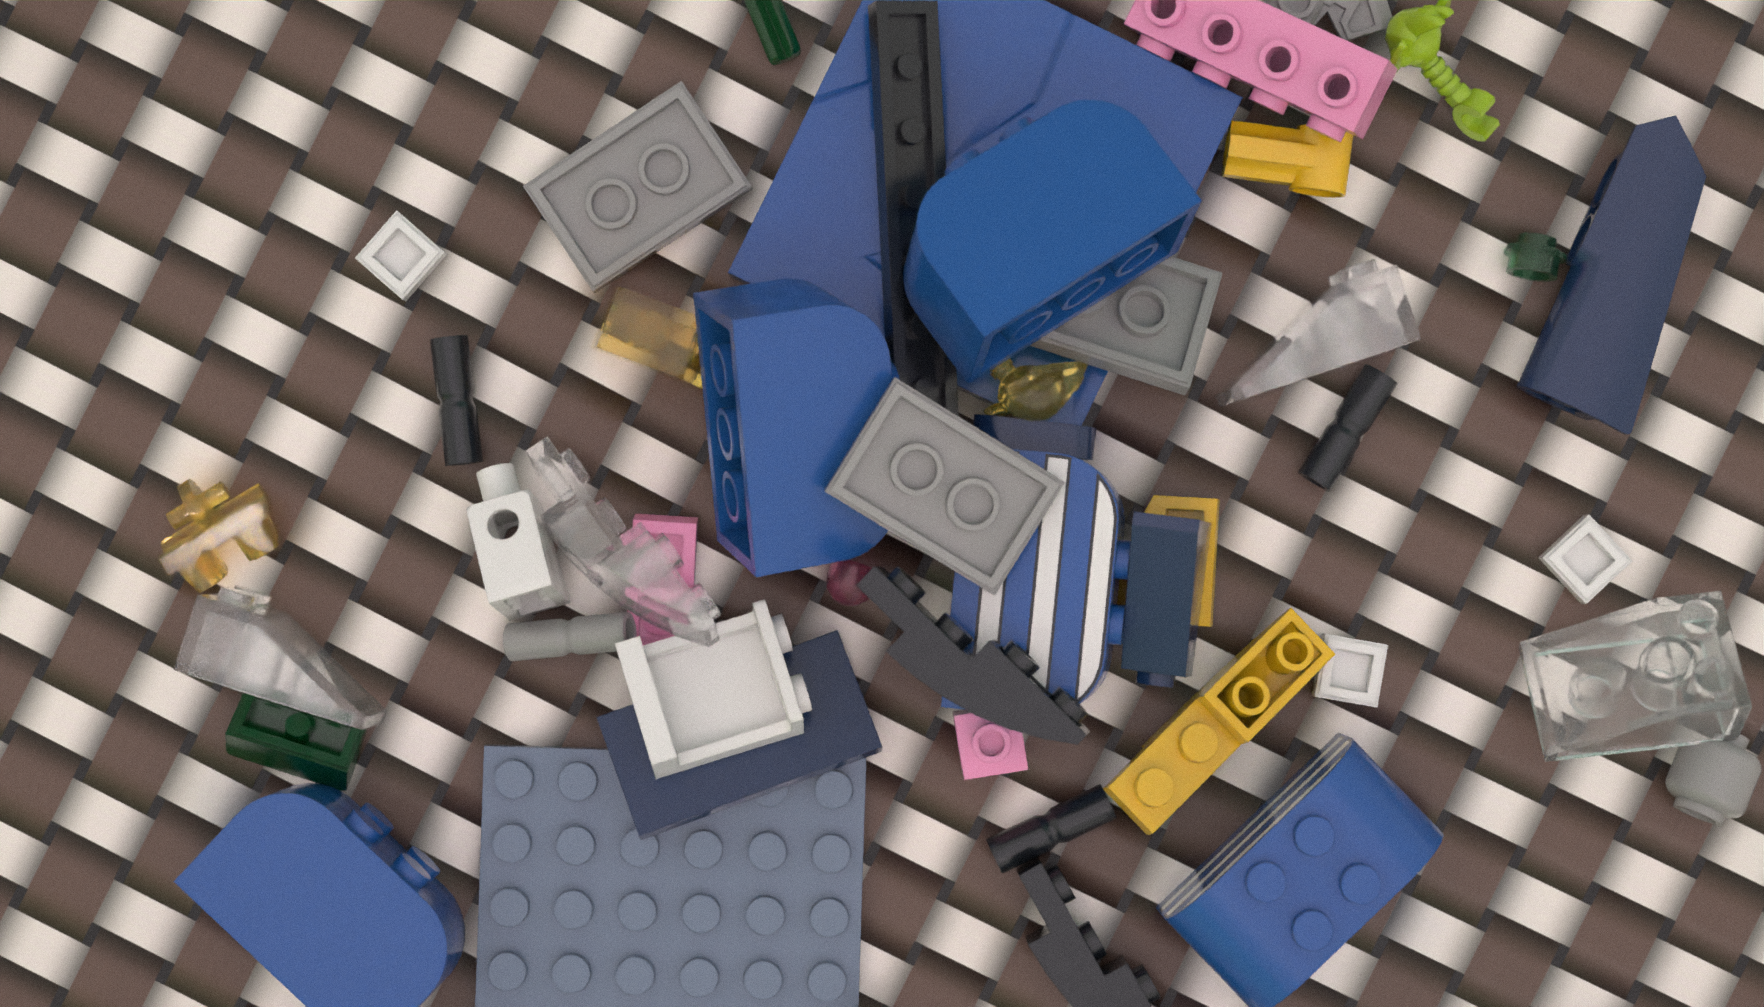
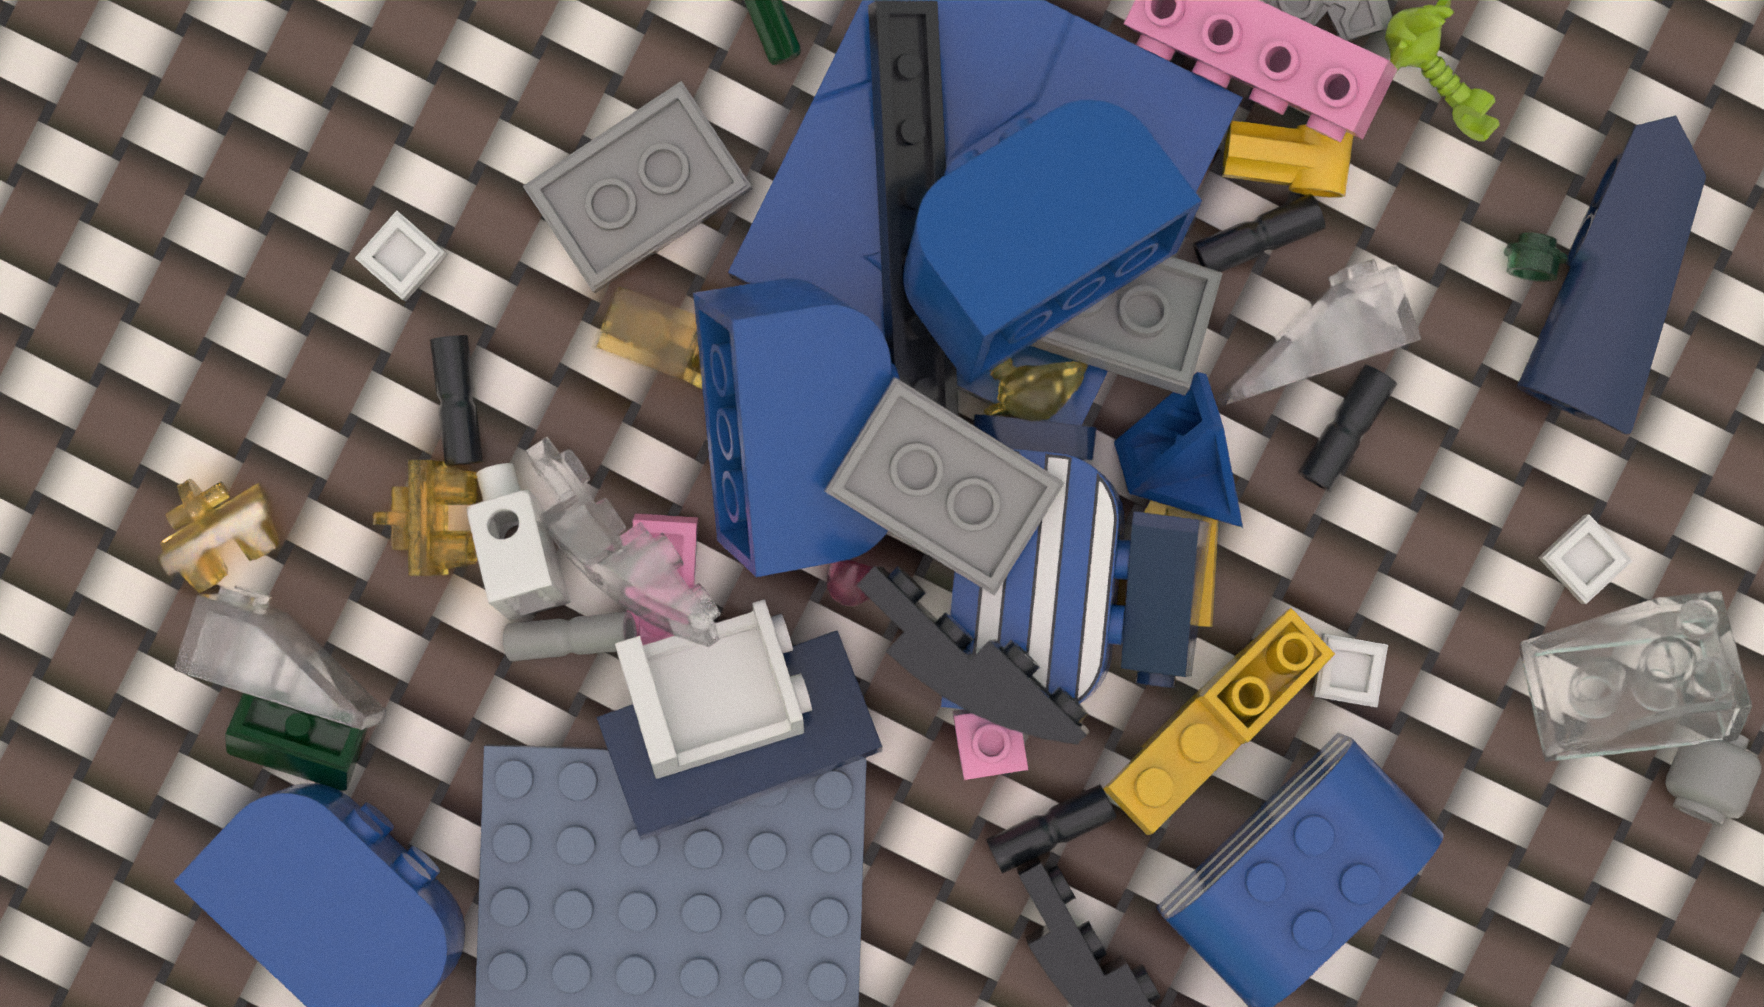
none -> clear yellow hips [373,460,477,576]
none -> blue slope [1114,372,1243,528]
none -> black piece [1193,194,1326,272]

